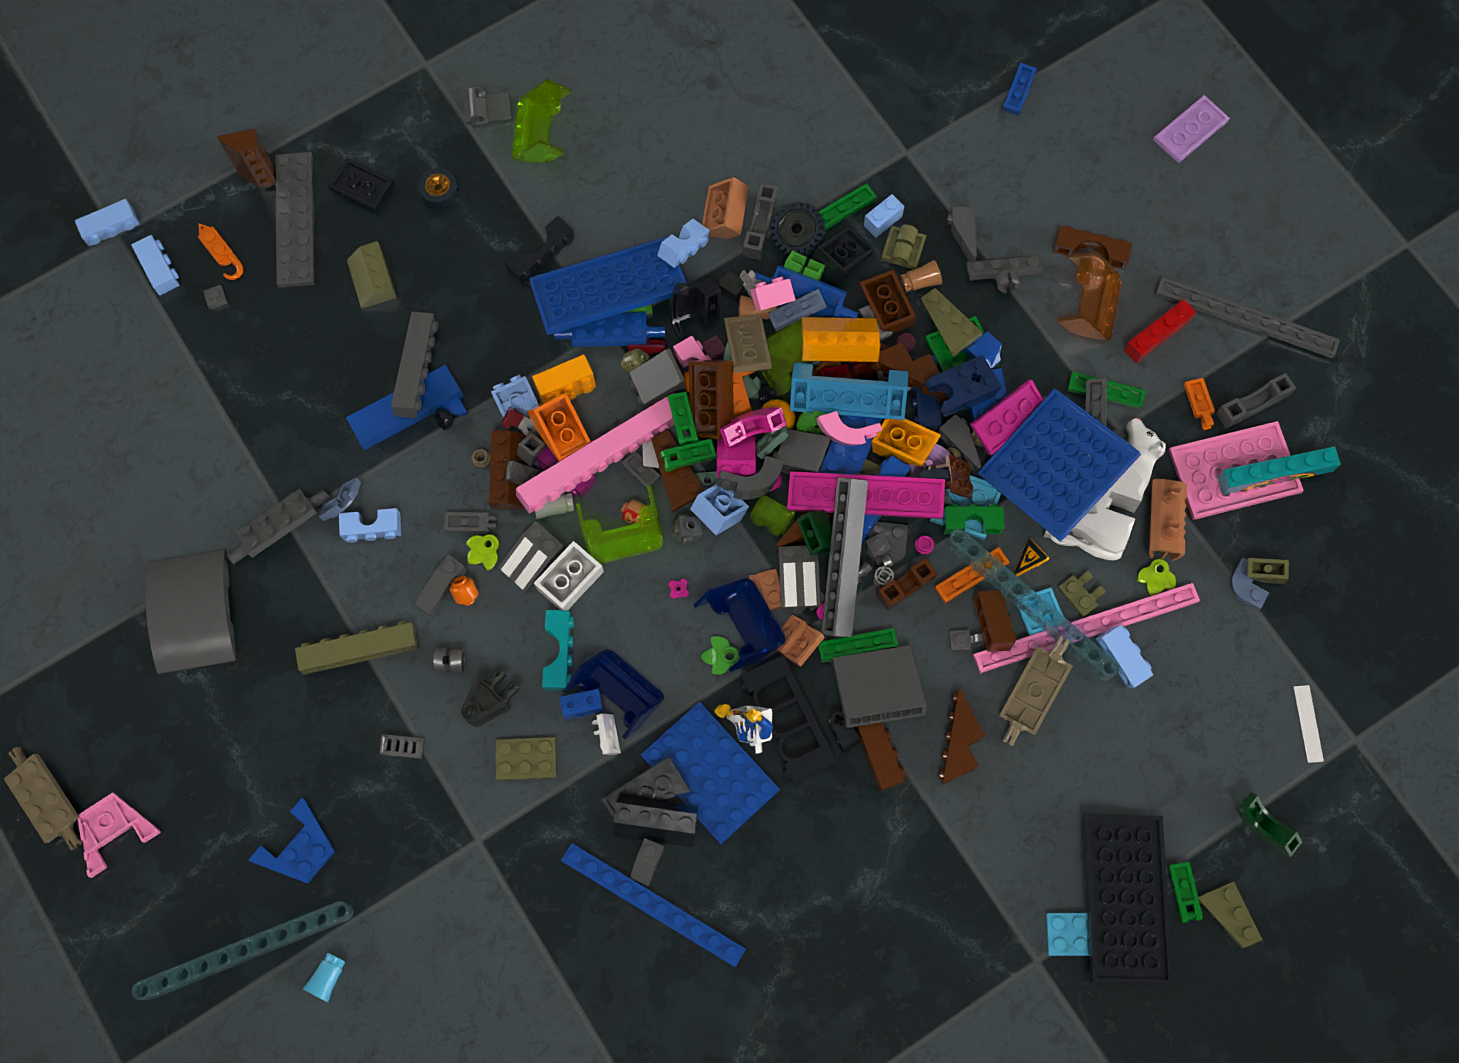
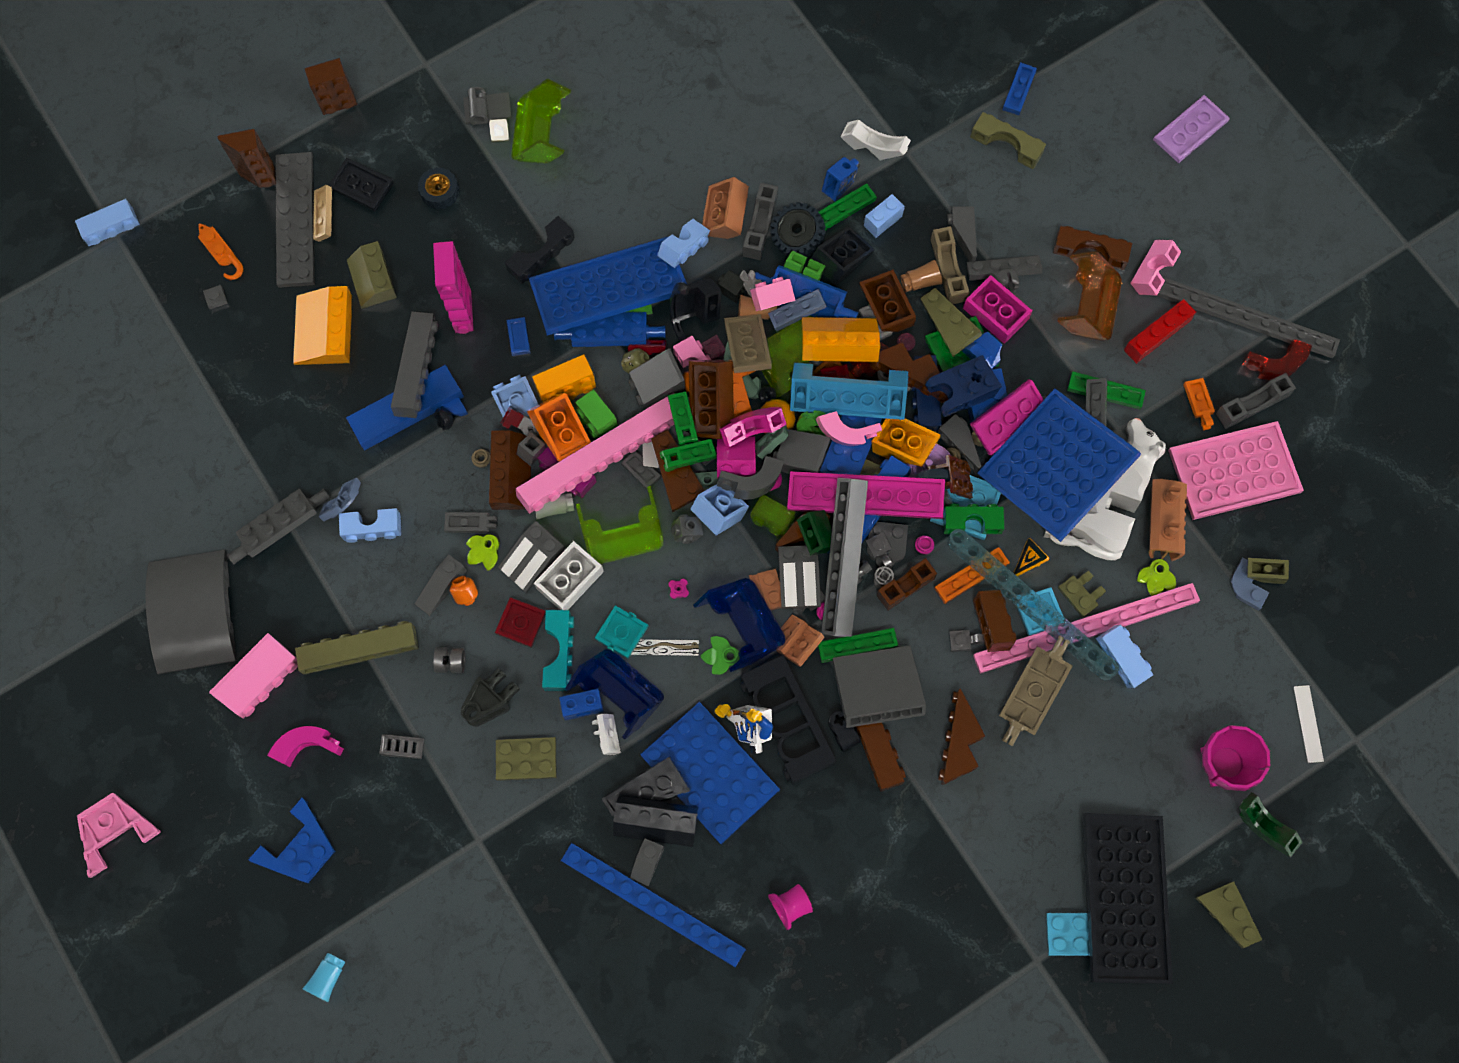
dark tan plate [4,747,82,850] -> none
light blue brick [131,235,180,295] -> none
clear light blue beam [132,901,353,1000] -> none
dark grey plate [506,461,543,485] -> none
nougat head [621,499,651,527] -> none
olive plate [881,225,927,269] -> none
green plate [1168,862,1203,923] -> none
teal brick [1218,447,1341,495] -> none
none -> bright pink slope [209,633,298,719]
none -> dark pink arch [267,726,344,767]
none -> light orange slope [293,286,352,365]
none -> reddish brown brick [304,58,357,115]
none -> tan plate [313,185,332,242]
none -> dark pink fence [433,241,474,334]
none -> slope [489,119,509,142]
none -> dark red plate [495,597,546,648]
none -> blue tile [507,317,531,356]
none -> bright green brick [575,389,618,440]
none -> teal plate [595,605,649,659]
none -> sticker [631,640,699,656]
none -> dark pink piece [769,884,813,930]
none -> blue torso [822,157,860,201]
none -> white arch [841,120,911,160]
none -> dark tan arch [931,226,969,304]
none -> dark pink brick [963,275,1033,344]
none -> olive arch [970,112,1046,169]
none -> bright pink arch [1131,240,1181,295]
none -> dark pink plate [1200,726,1270,791]
none -> clear red arch [1242,339,1312,380]

